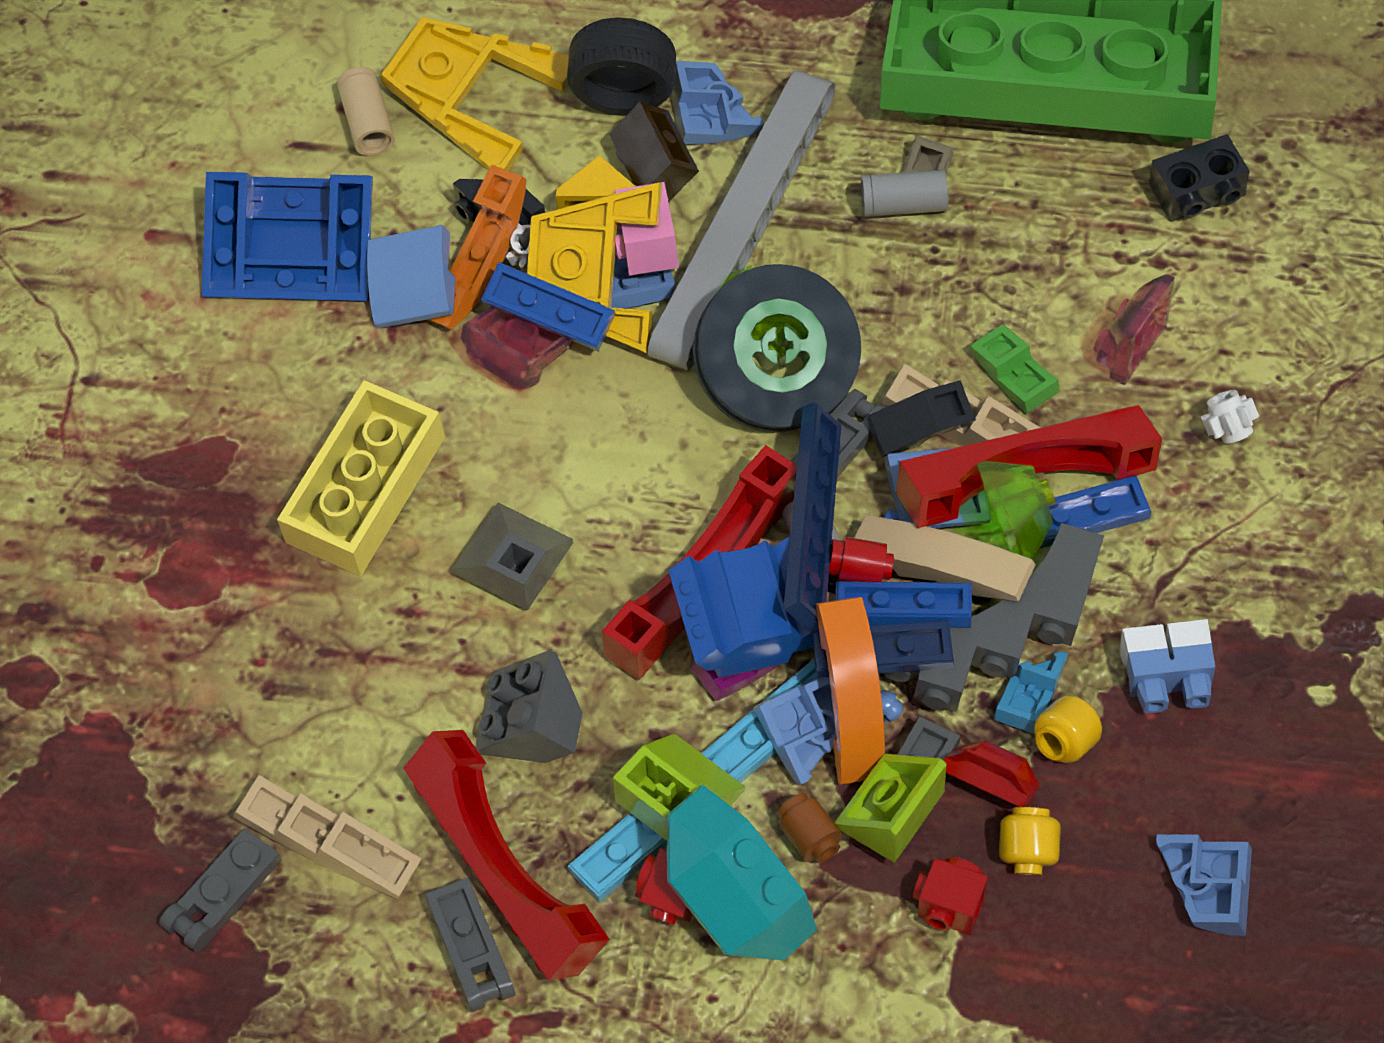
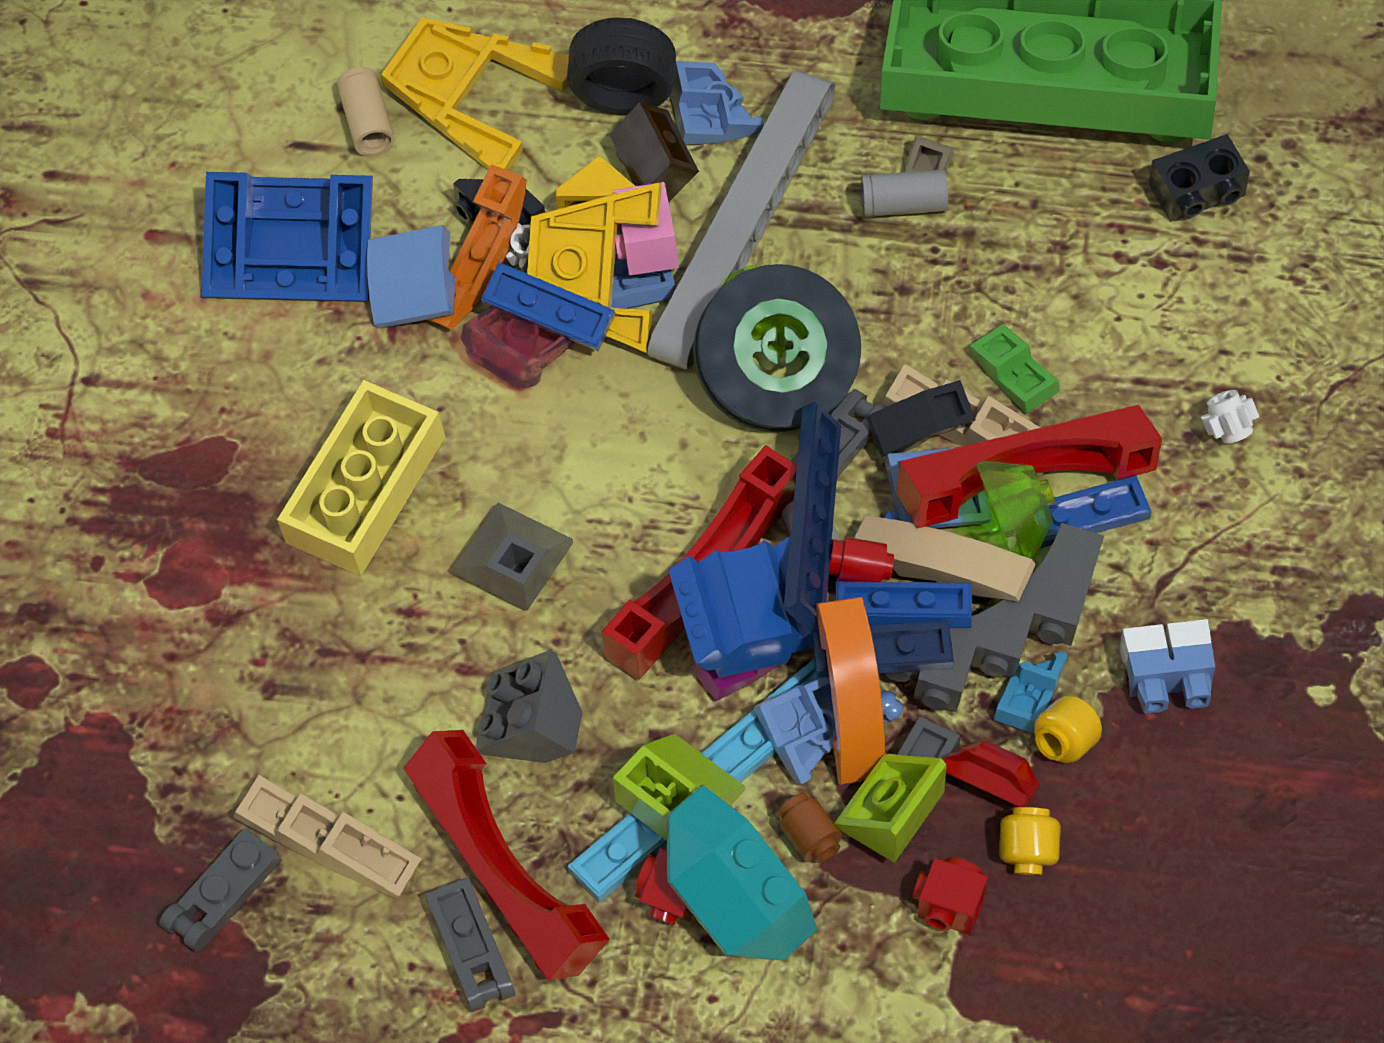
clear pink slope [1093,274,1175,386] -> none
medium blue slope [1156,834,1252,936] -> none

